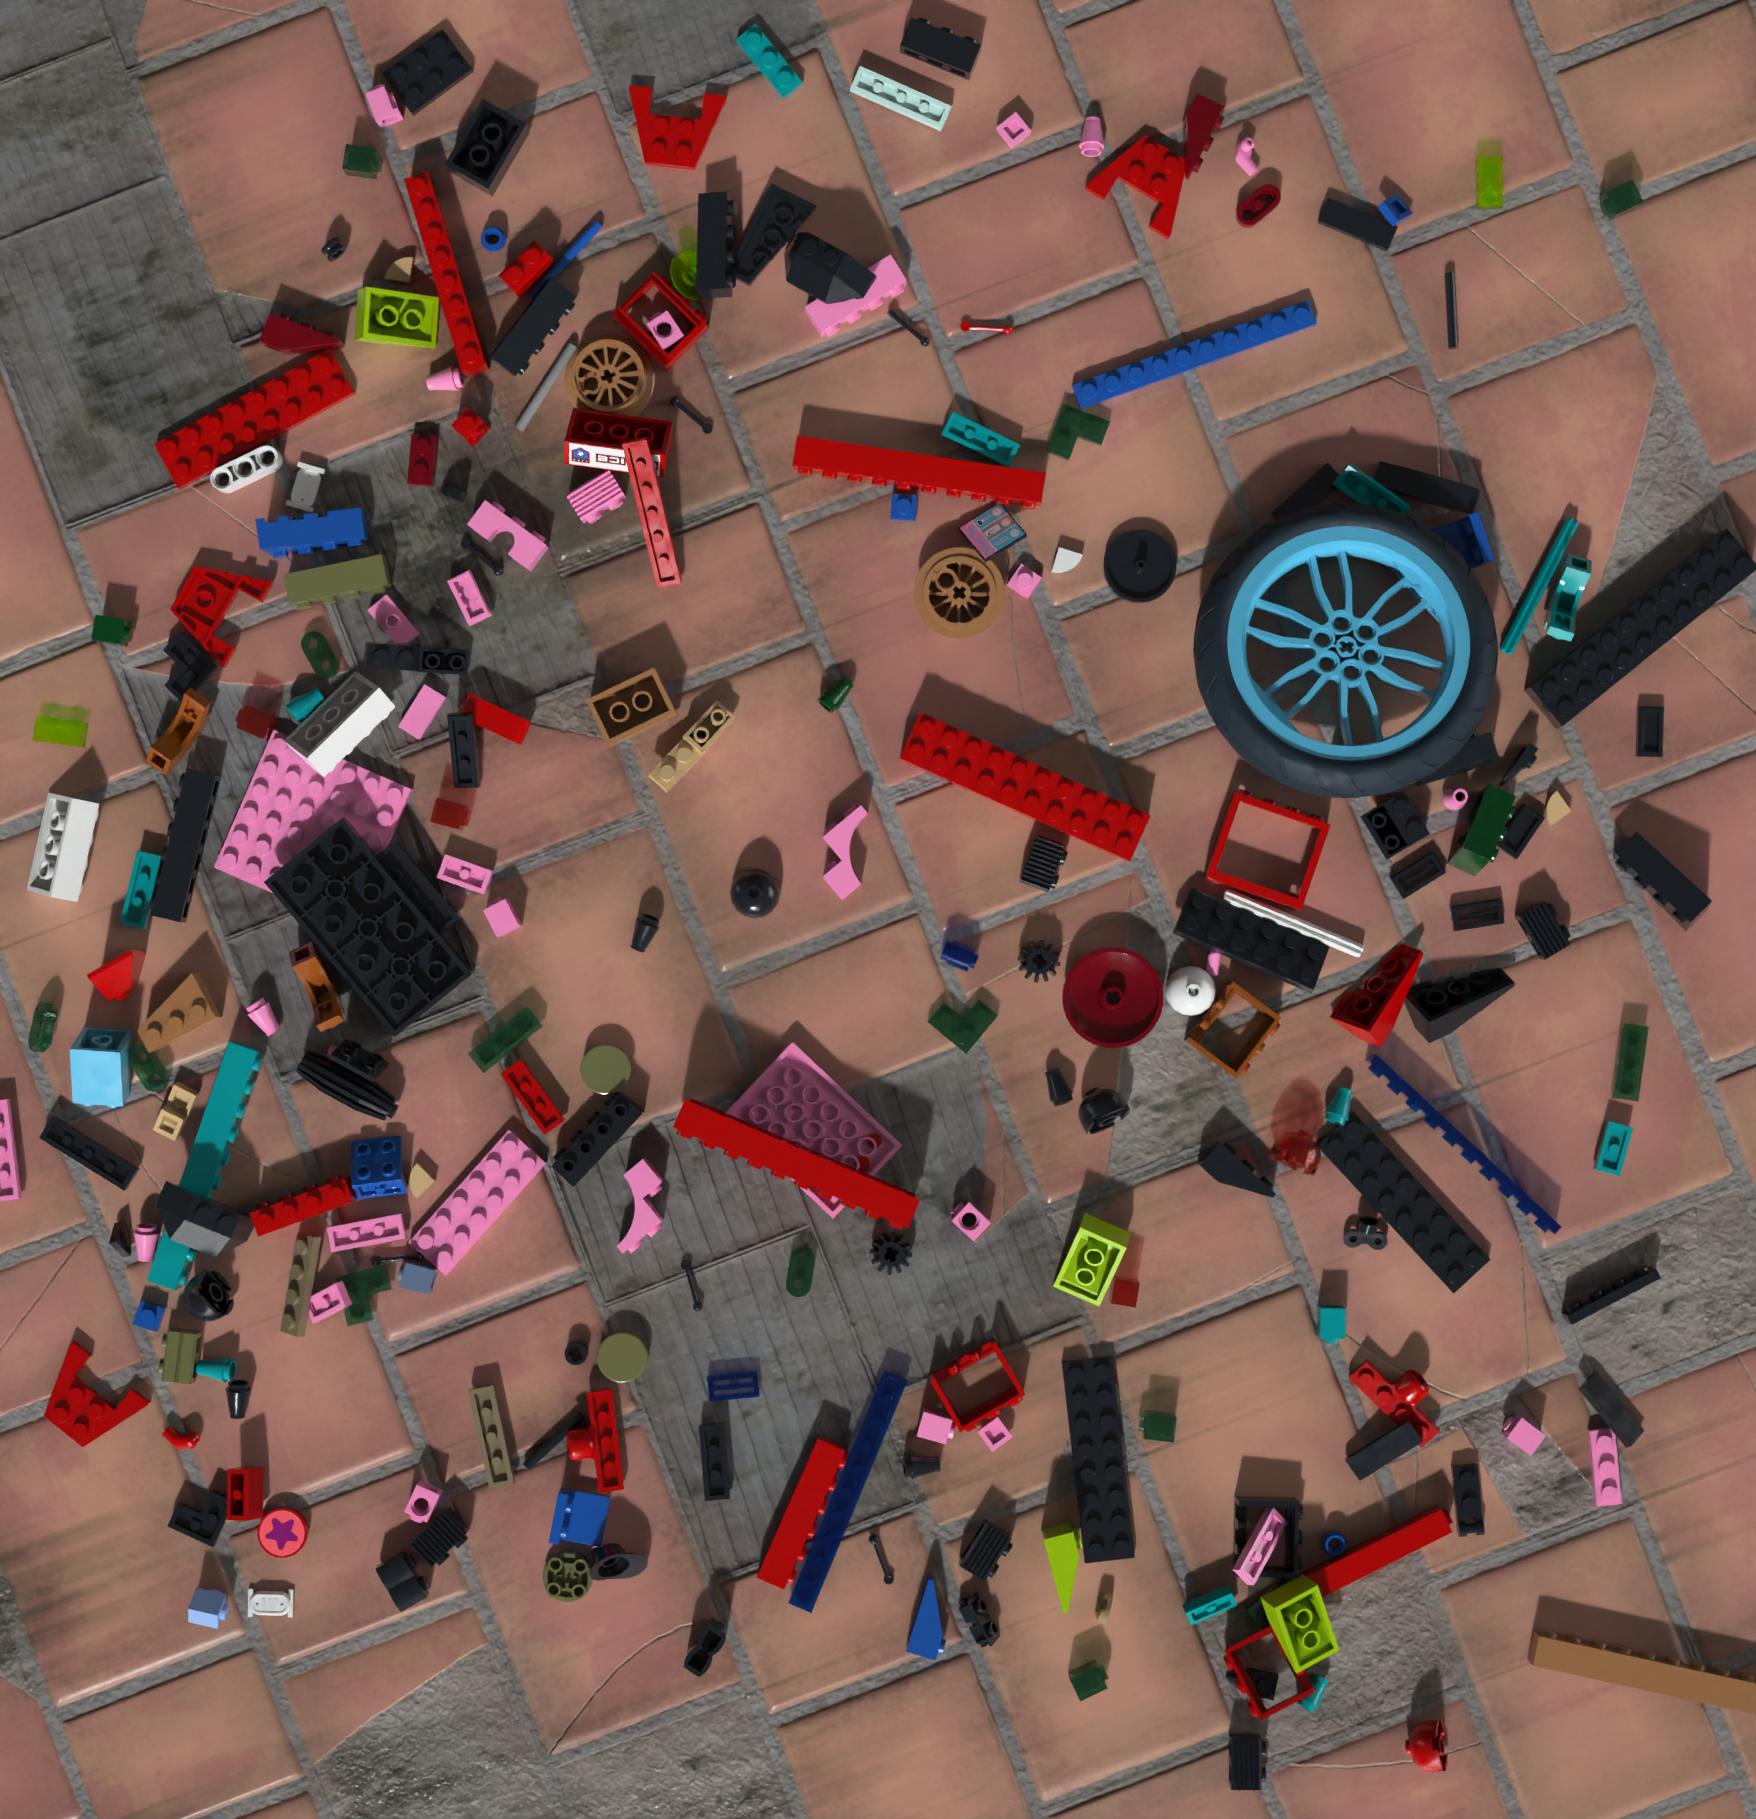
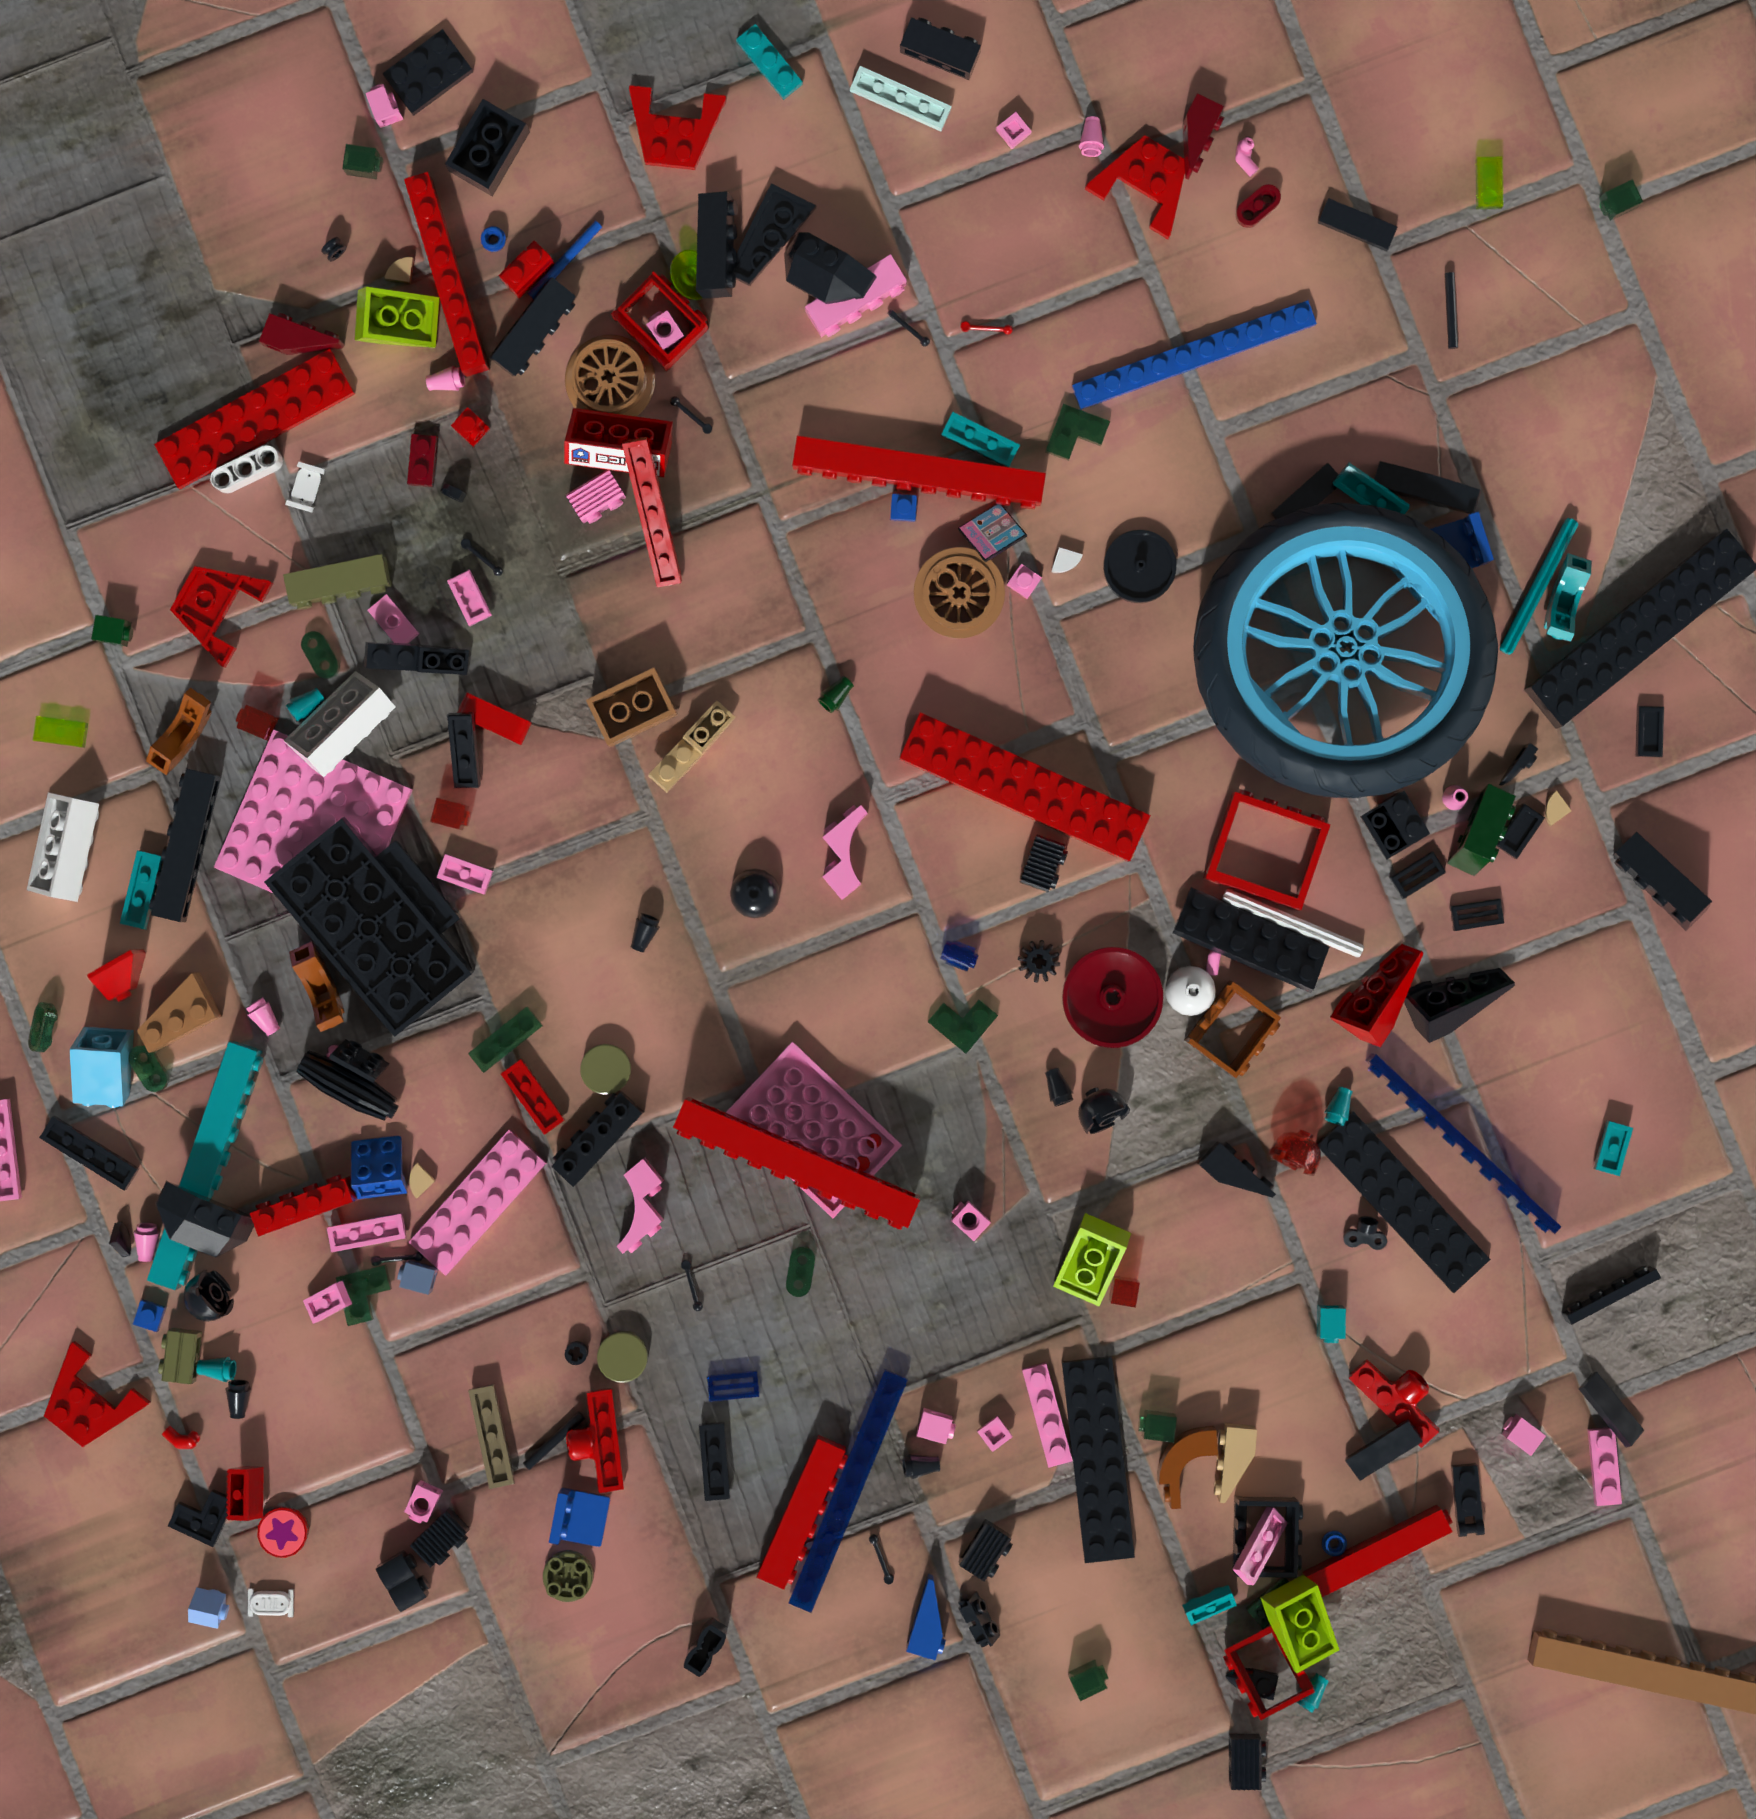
tan slope [153,1081,200,1141] -> none
black plate [163,632,218,702] -> none
blue wedge [255,508,369,559] -> none
dark tan plate [280,1232,321,1337] -> none
bright pink tile [398,684,447,740] -> none
bright pink arch [467,500,548,572] -> none
bright pink brick [483,897,522,937] -> none
light grey bar [515,343,577,432] -> none
black piece [589,1543,648,1581] -> none
black gear [870,1231,912,1275] -> none
red window [929,1338,1026,1432] -> none
lime slope [1041,1522,1083,1614] -> none
tan tile [1095,1592,1113,1624] -> none
blue plate [1377,194,1413,227] -> none
red cylinder [1405,1720,1448,1772] -> none
black wedge [1417,731,1500,786] -> none
black brick [1515,901,1571,960] -> none
clear green plate [1611,1023,1649,1102] -> none
none -> bright pink plate [1022,1363,1073,1468]
none -> dark orange arch [1157,1426,1218,1509]
none -> tan slope [1214,1423,1257,1503]

